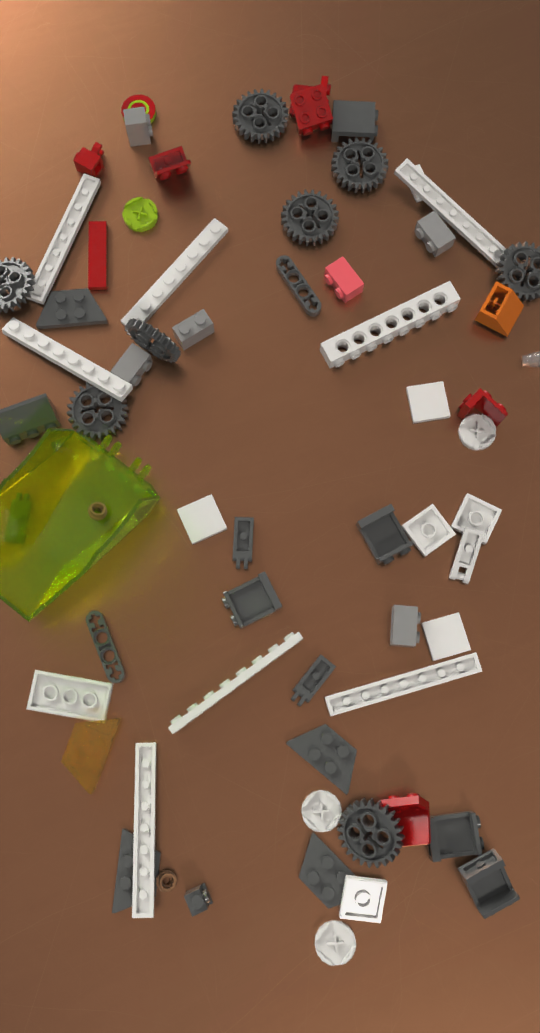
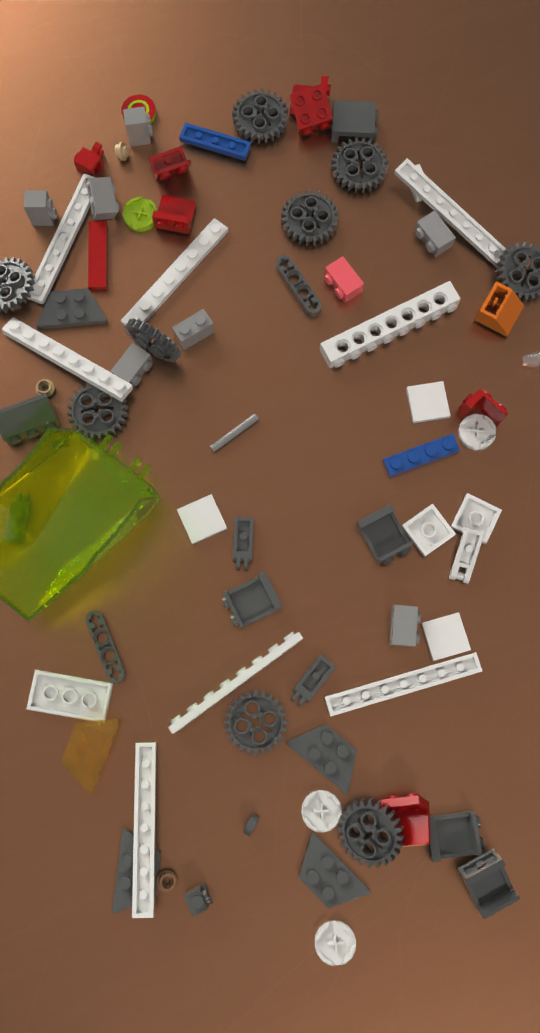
medium nougat plate [88,502,107,521] -> none
white tile [339,875,388,923] -> none
none -> light grey brick [23,190,57,226]
none -> tan plate [36,379,55,397]
none -> light grey brick [86,177,119,220]
none -> tan plate [114,142,129,161]
none -> red bracket [152,195,196,234]
none -> blue plate [179,123,251,161]
none -> light grey bar [210,414,259,452]
none -> dark grey gear [223,689,288,756]
none -> dark grey tile [243,814,260,837]
none -> blue plate [383,433,460,477]

